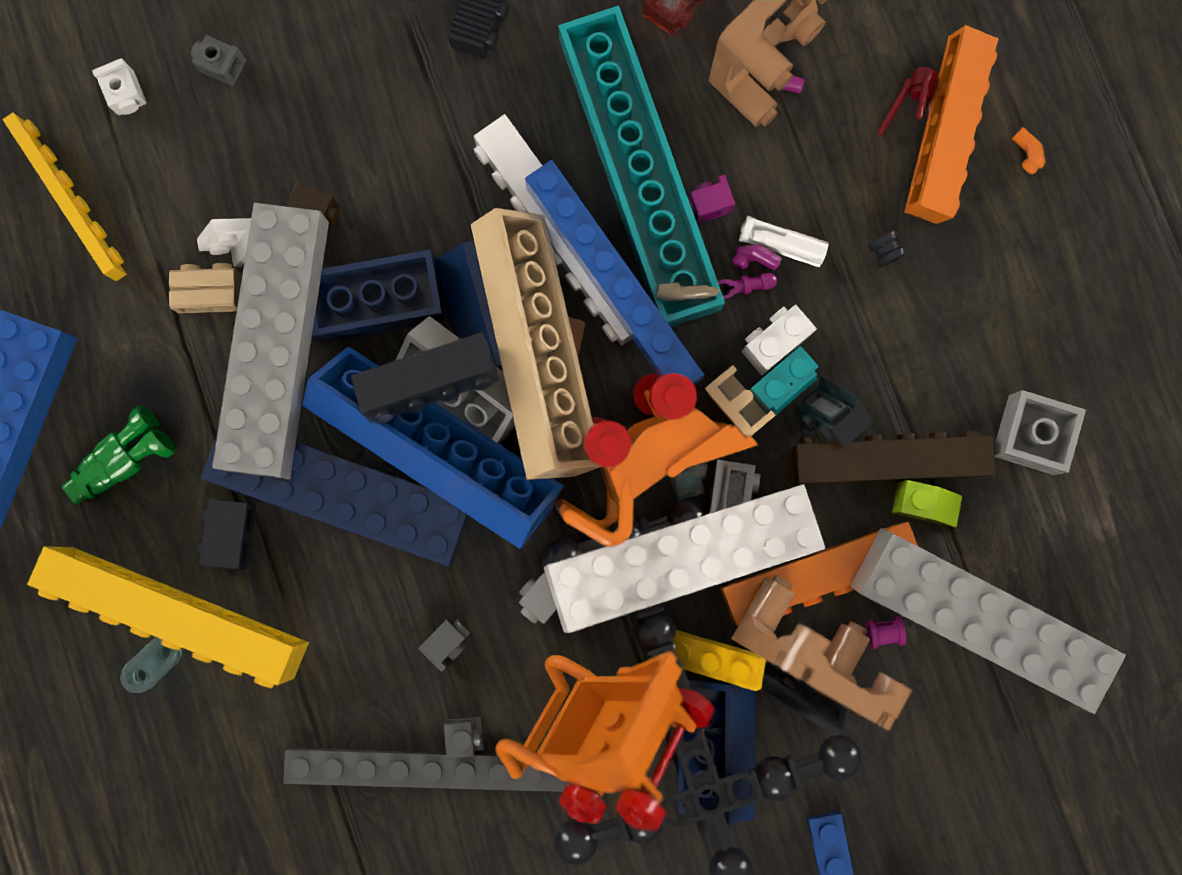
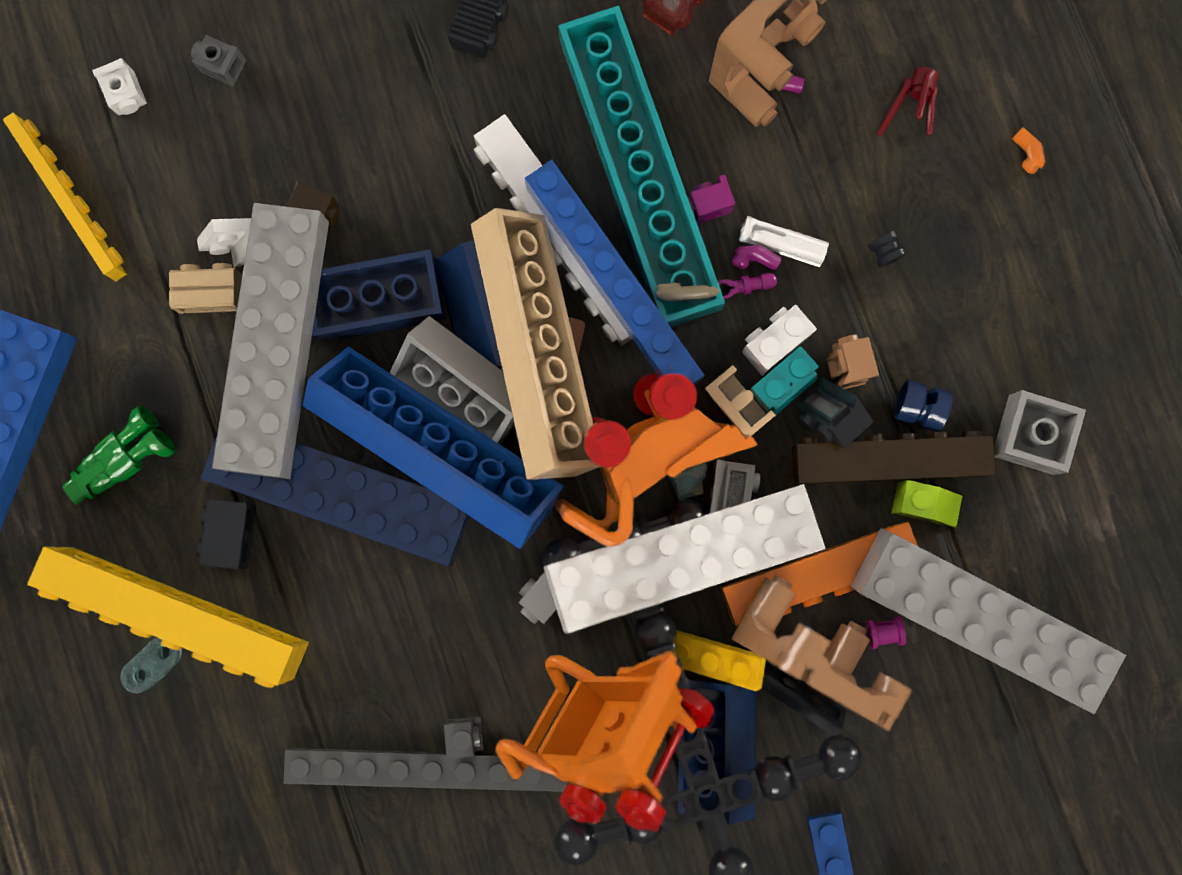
black brick [351,332,500,424] -> none
dark grey brick [418,618,471,672] -> none
orange brick [904,25,998,224] -> none
none -> medium nougat window [826,334,879,389]
none -> dark blue wheel [893,379,953,432]

